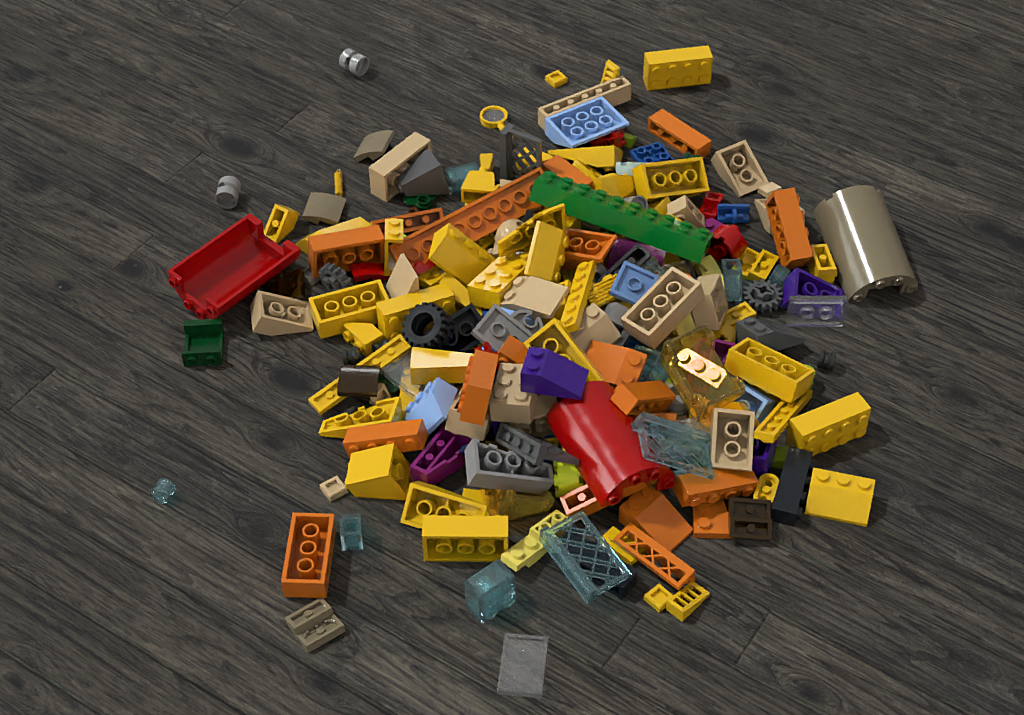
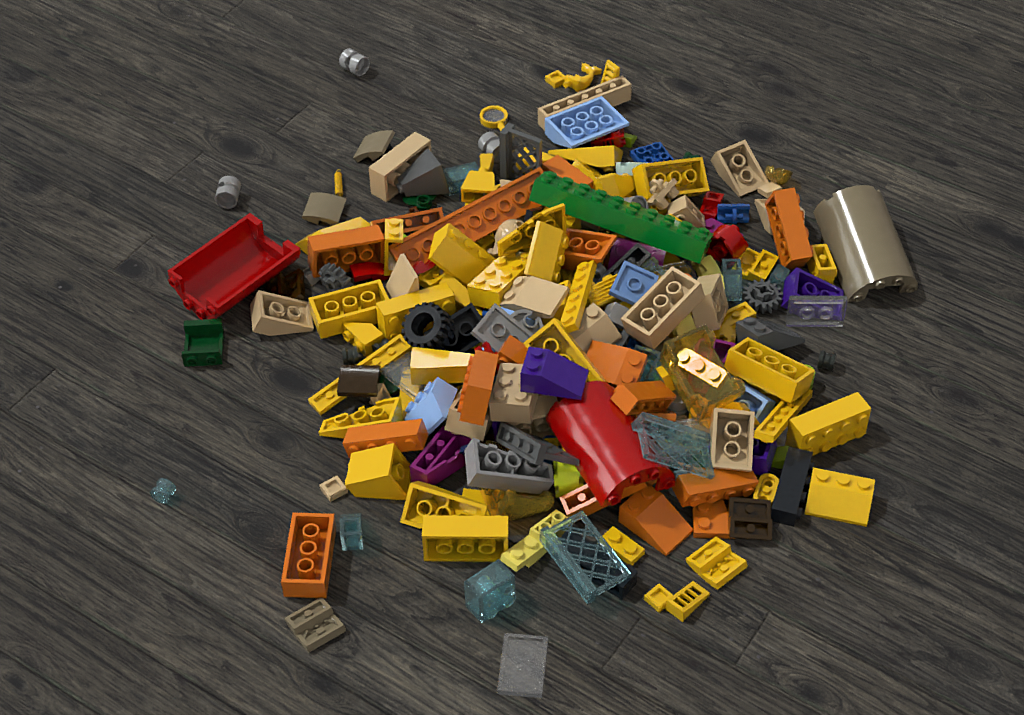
yellow slope [264,204,300,244] -> none
orange fence [613,522,695,590] -> none
yellow brick [643,45,713,91] -> none
orange brick [648,109,712,158] -> none
none -> light grey wheel [478,131,500,163]
none -> yellow animal [563,63,602,92]
none -> tan hips [647,178,679,211]
none -> yellow tile [656,366,676,391]
none -> yellow slope [686,536,748,590]
none -> clear yellow hair [765,165,793,185]

